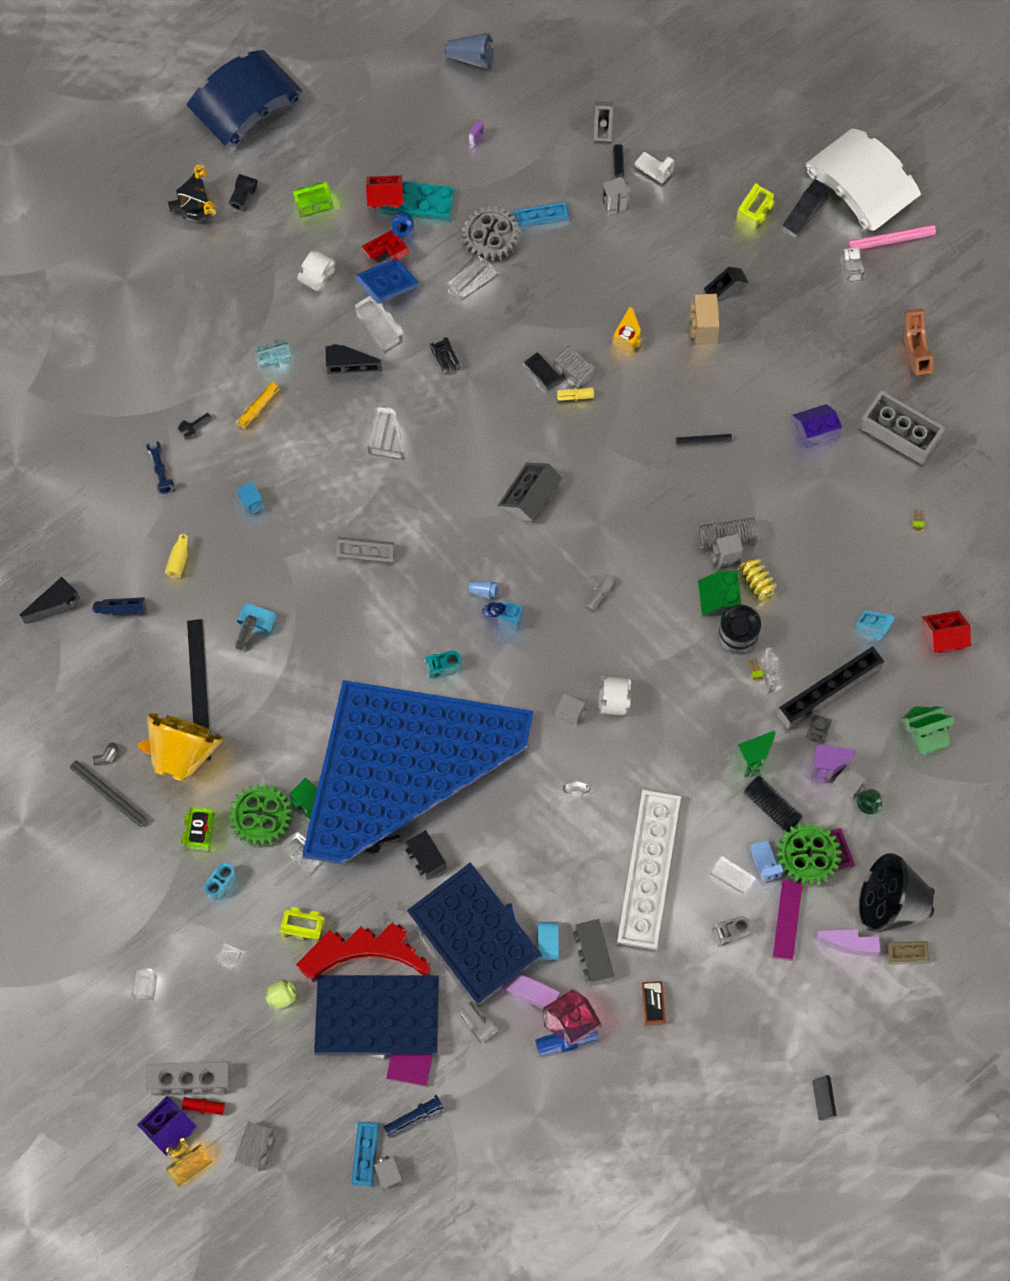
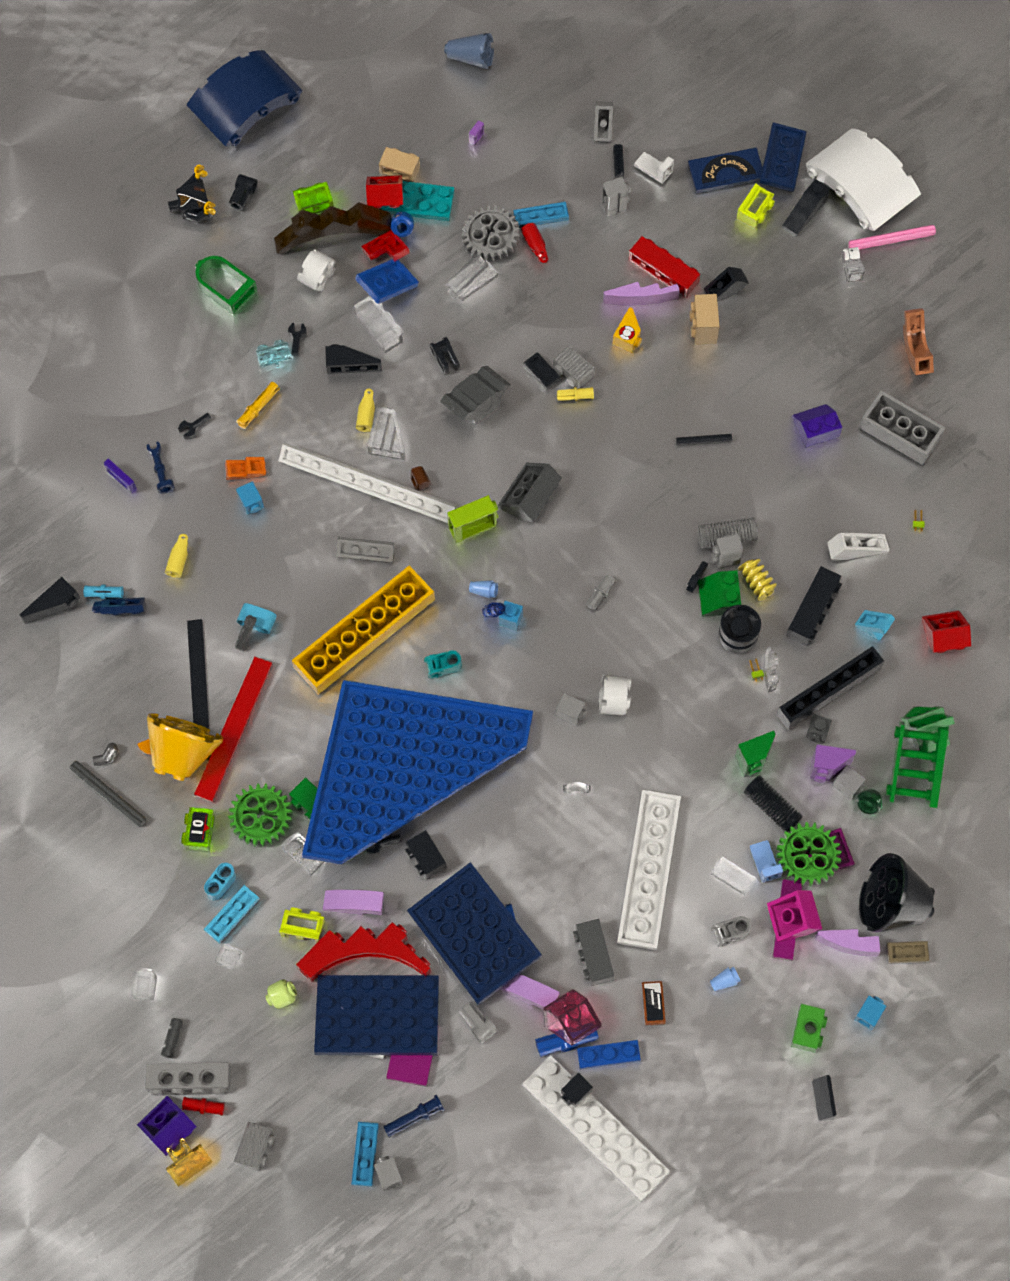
medium azure beam [538,922,559,960] -> none
none -> medium azure pin [83,584,124,599]
none -> dark purple tile [104,458,137,493]
none -> dark grey axle [161,1018,183,1058]
none -> red tile [194,656,273,803]
none -> green window [195,256,257,315]
none -> medium azure plate [204,885,260,944]
none -> orange slope [225,457,266,480]
none -> dark brown arch [274,202,392,255]
none -> white plate [279,442,457,523]
none -> black bar [288,323,307,356]
none -> yellow brick [292,565,435,695]
none -> lavender slope [323,890,384,915]
none -> light yellow piece [356,388,375,432]
none -> tan brick [379,147,420,182]
none -> reddish brown brick [410,466,431,492]
none -> dark grey slope [440,366,511,425]
none -> lime window [447,495,499,543]
none -> red piece [521,222,548,263]
none -> white plate [522,1055,670,1202]
none -> black brick [561,1072,593,1108]
none -> blue plate [577,1040,641,1070]
none -> lavender slope [603,282,680,305]
none -> red brick [628,236,700,298]
none -> black bar [686,561,708,593]
none -> dark blue tile [688,147,762,194]
none -> light blue cone [710,967,741,992]
none -> dark blue tile [759,122,807,192]
none -> dark pink slope [767,890,822,942]
none -> black brick [786,566,842,646]
none -> bright green brick [791,1004,828,1053]
none -> white slope [827,533,889,560]
none -> dark azure brick [854,996,887,1031]
none -> green fence [885,721,949,808]

